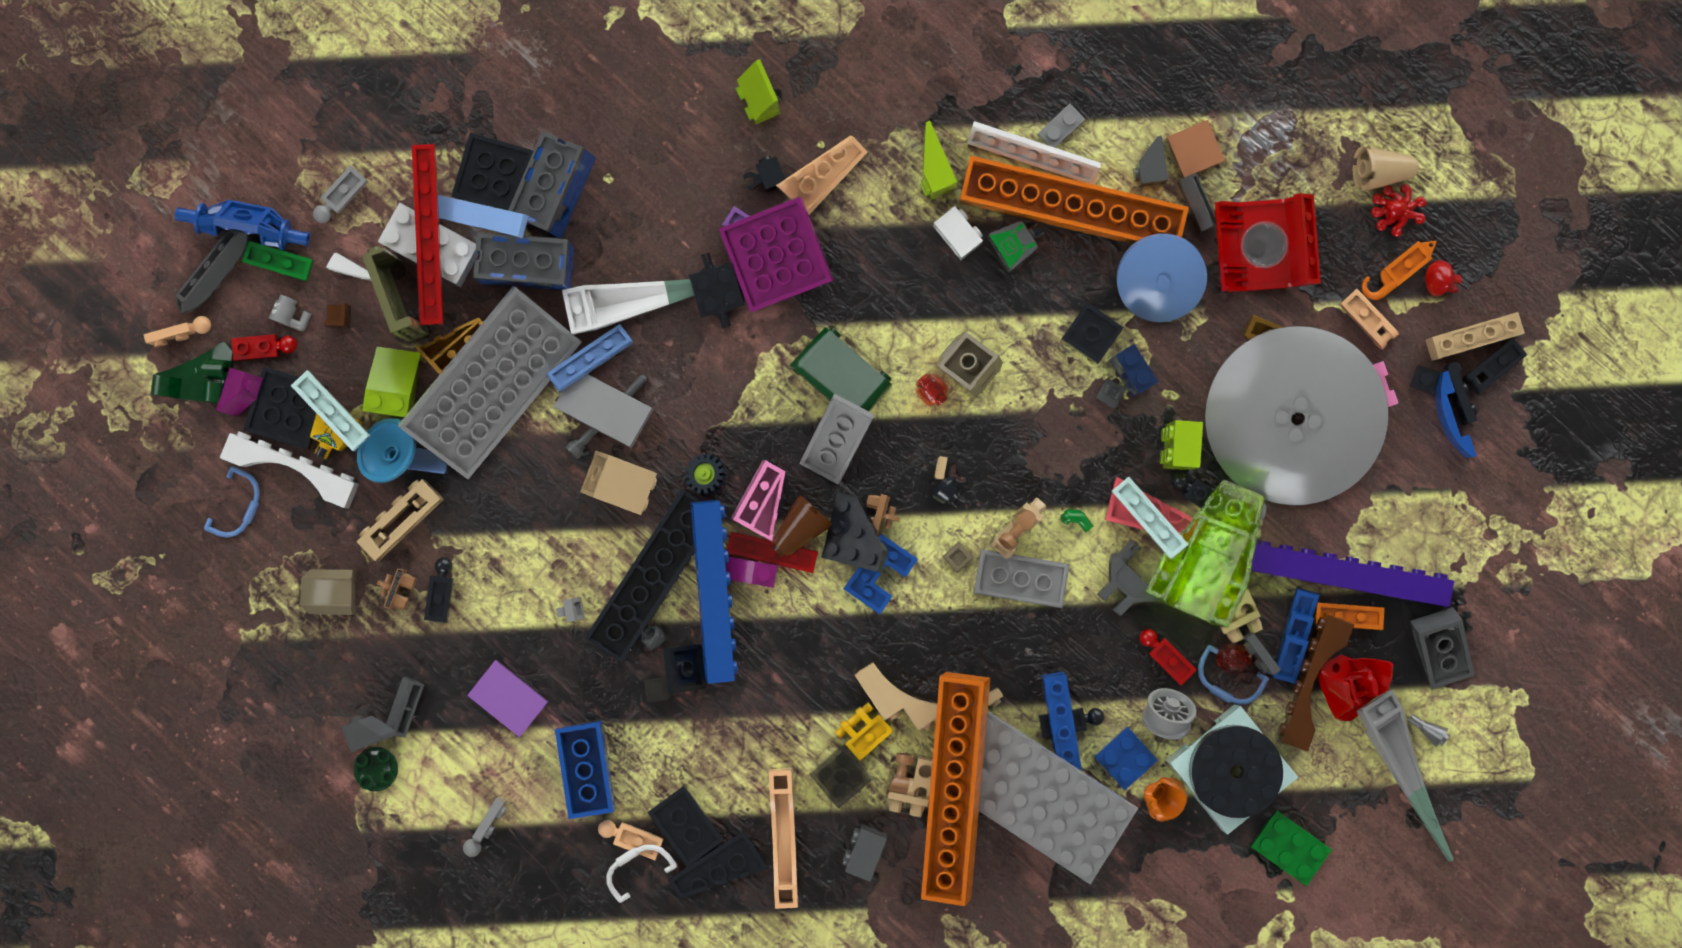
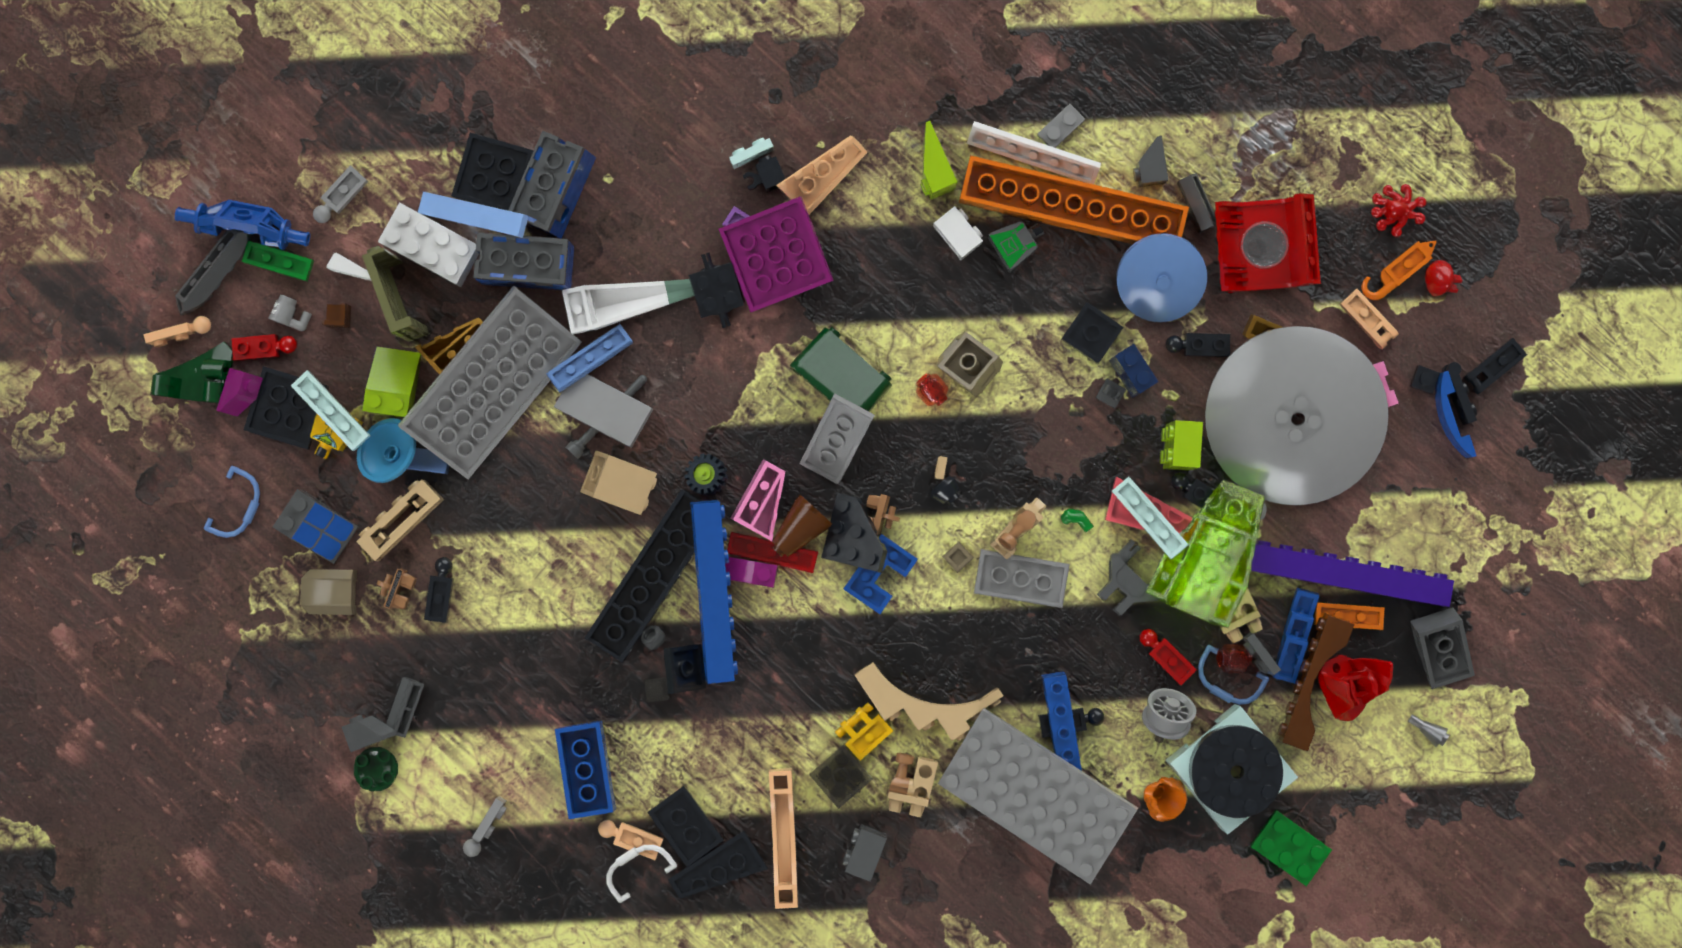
white arch [220,431,359,509] -> none
red plate [411,144,444,326] -> none
medium lavender tile [467,660,548,737] -> none
light grey tile [556,597,585,622] -> none
lime slope [735,59,780,124] -> none
orange brick [921,672,990,906] -> none
blue plate [1094,726,1158,790] -> none
nougat tile [1166,120,1225,178] -> none
tan cone [1352,146,1419,191] -> none
light grey plate [1357,689,1453,862] -> none
tan brick [1425,312,1525,361] -> none
none -> slope [273,489,359,564]
none -> light aqua plate [729,138,774,169]
none -> black plate [1165,333,1230,357]

